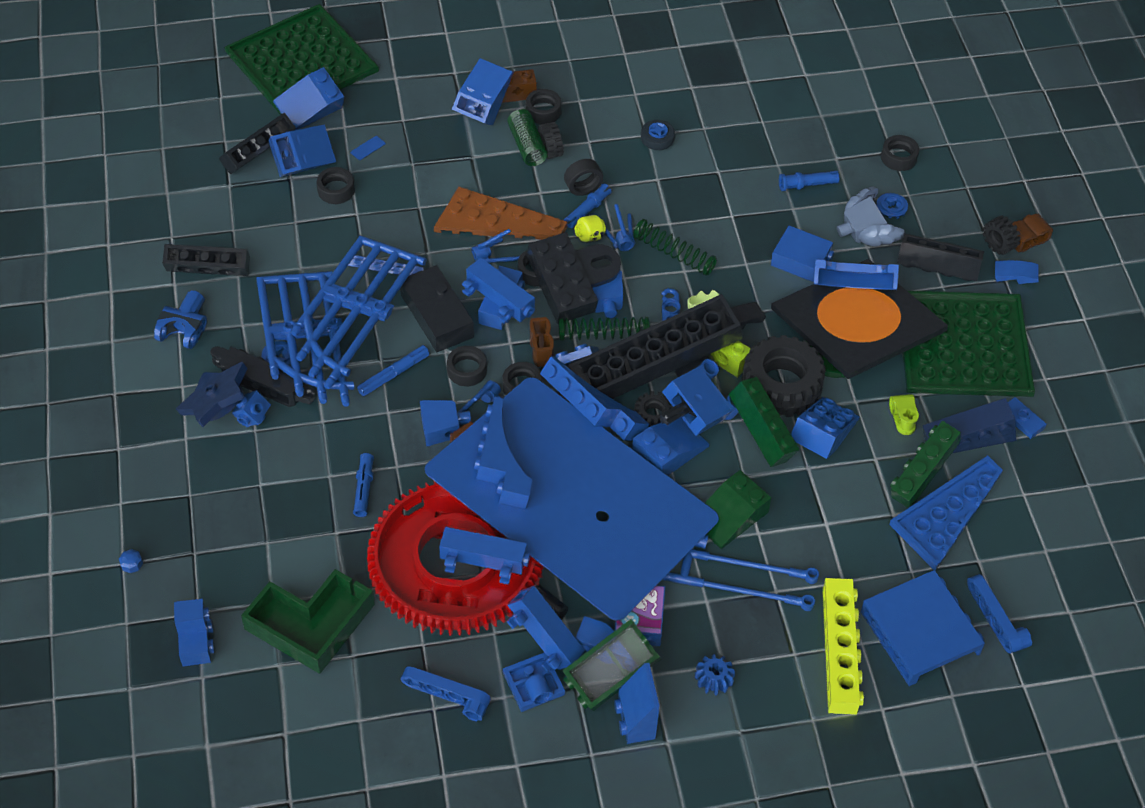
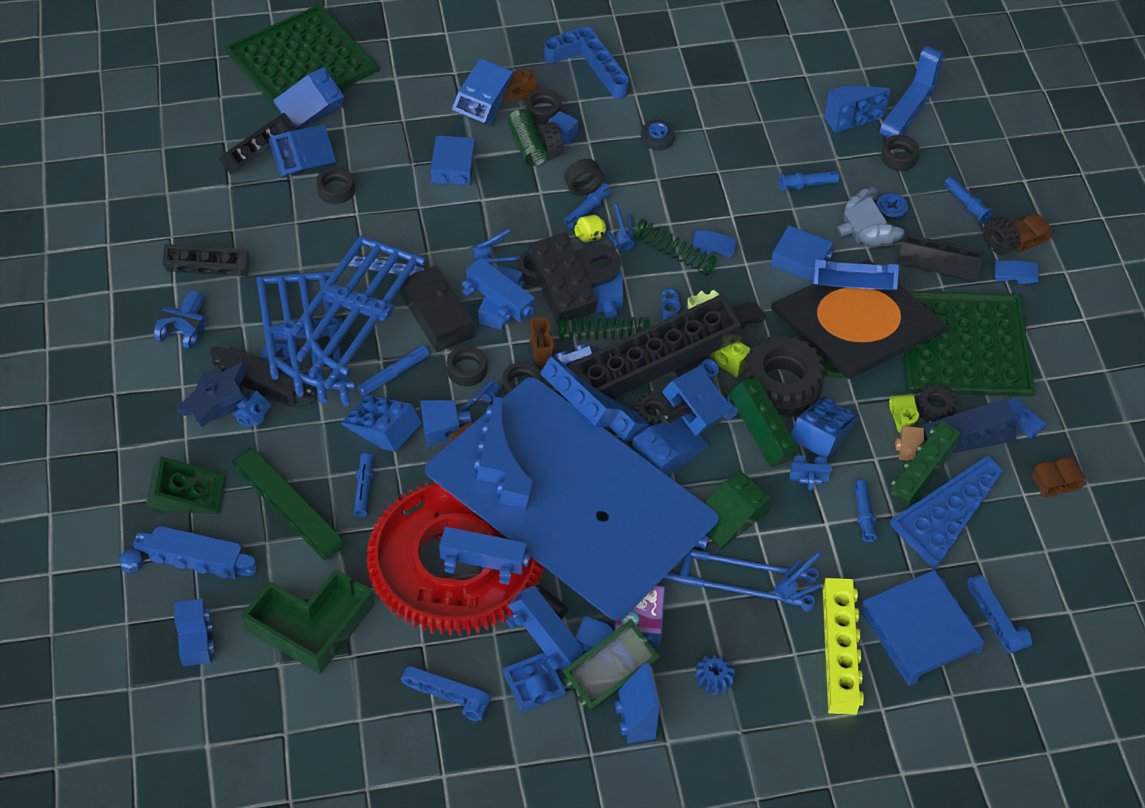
blue sticker [350,136,386,160] -> none
dark orange wing [434,187,568,240] -> none
none -> blue hinge [133,526,257,579]
none -> dark green slope [146,456,225,514]
none -> dark green beam [232,448,344,561]
none -> blue slope [341,395,422,452]
none -> blue brick [430,136,475,186]
none -> blue beam [544,27,629,99]
none -> blue brick [548,111,578,145]
none -> blue slope [691,230,737,258]
none -> blue plant [774,552,821,602]
none -> blue hips [789,455,832,490]
none -> blue slope [824,85,890,133]
none -> blue pin [853,480,877,542]
none -> blue beam [880,45,944,137]
none -> medium nougat brick [895,426,924,461]
none -> black tyre [916,384,957,422]
none -> blue pin [944,176,993,224]
none -> reddish brown brick [1032,457,1086,497]

